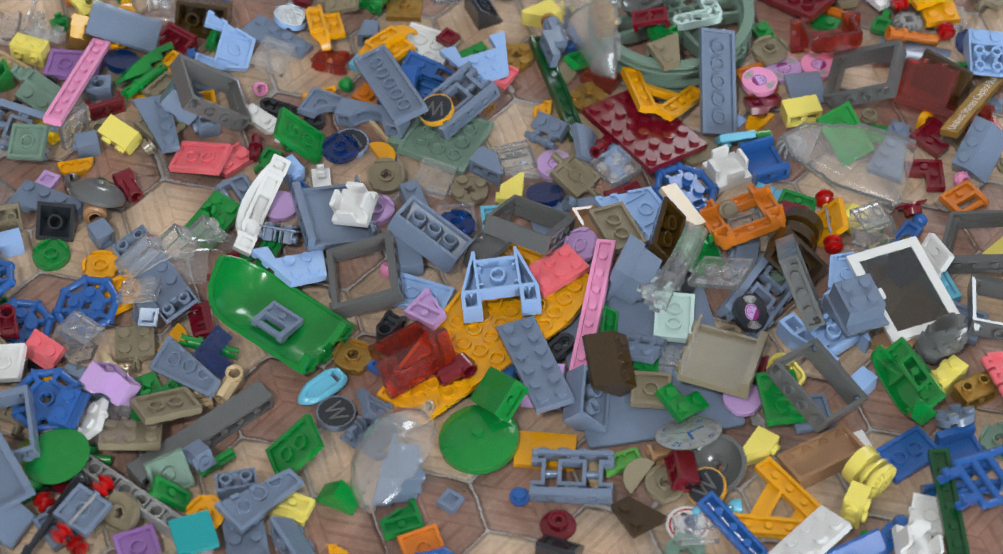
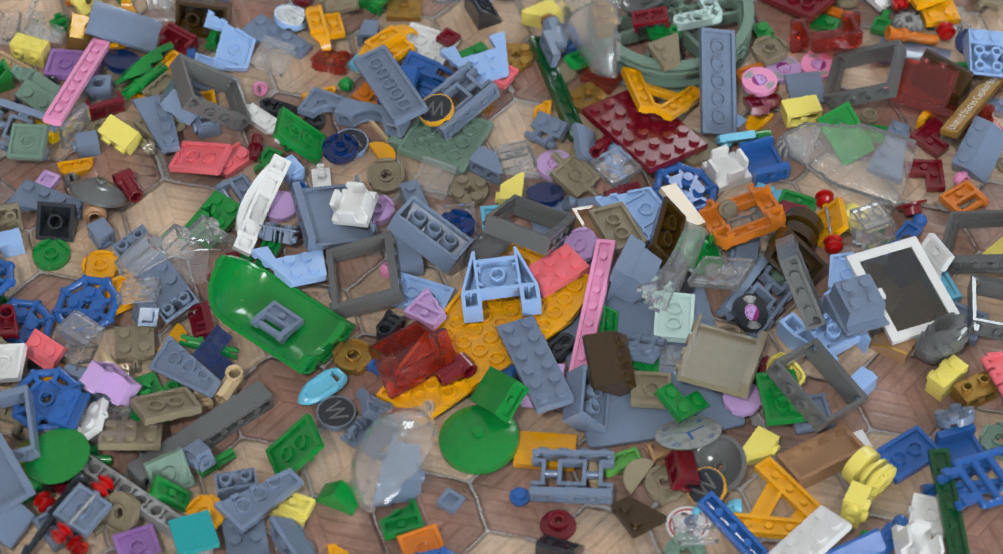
green piece [870,337,947,426] -> none

